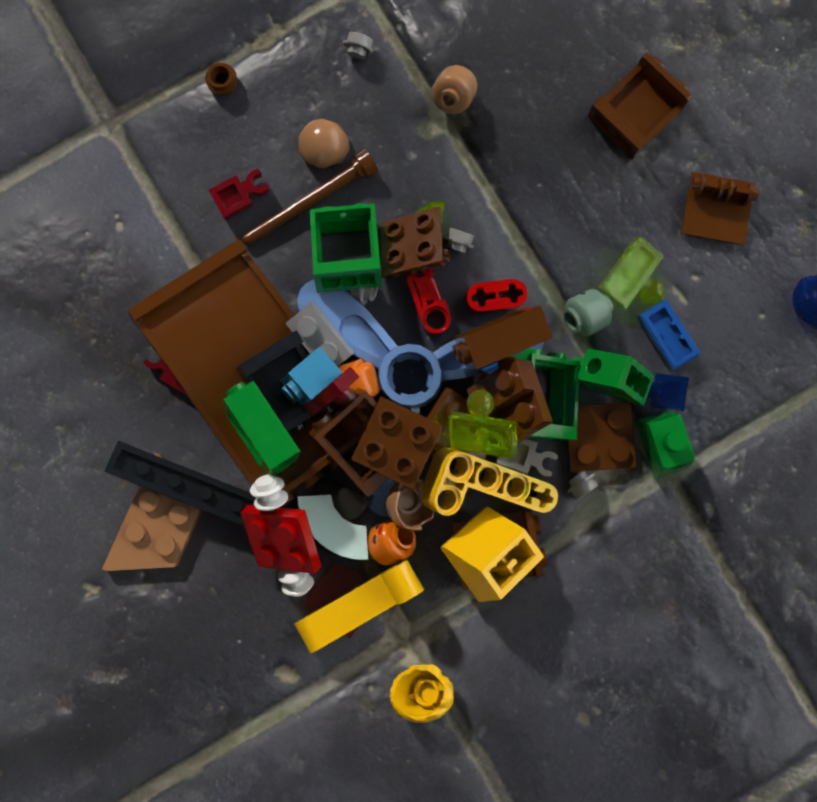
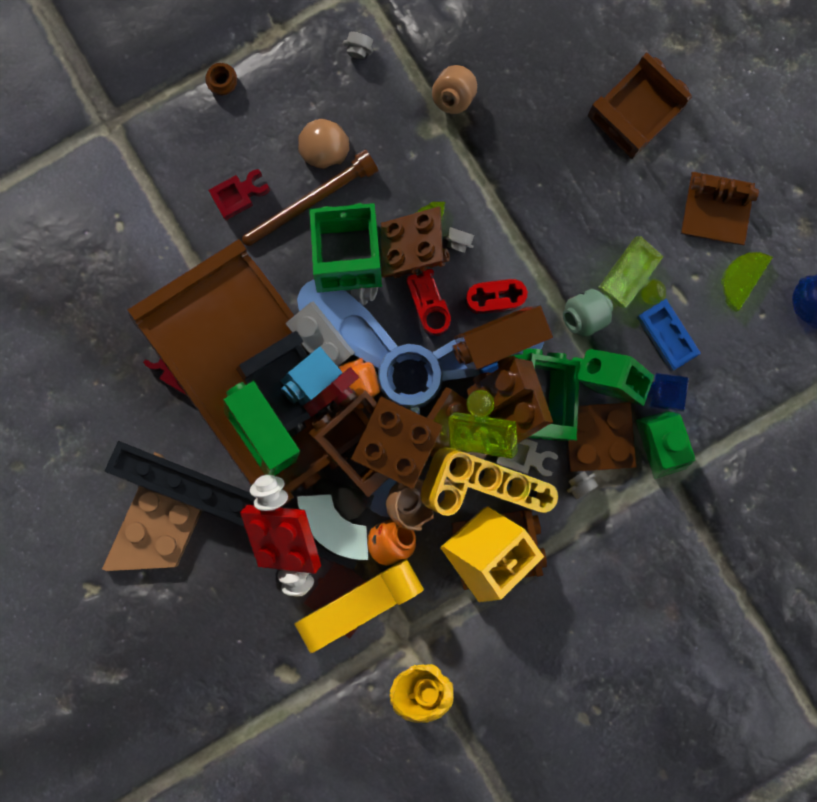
none -> clear neon green tile [721,252,773,312]

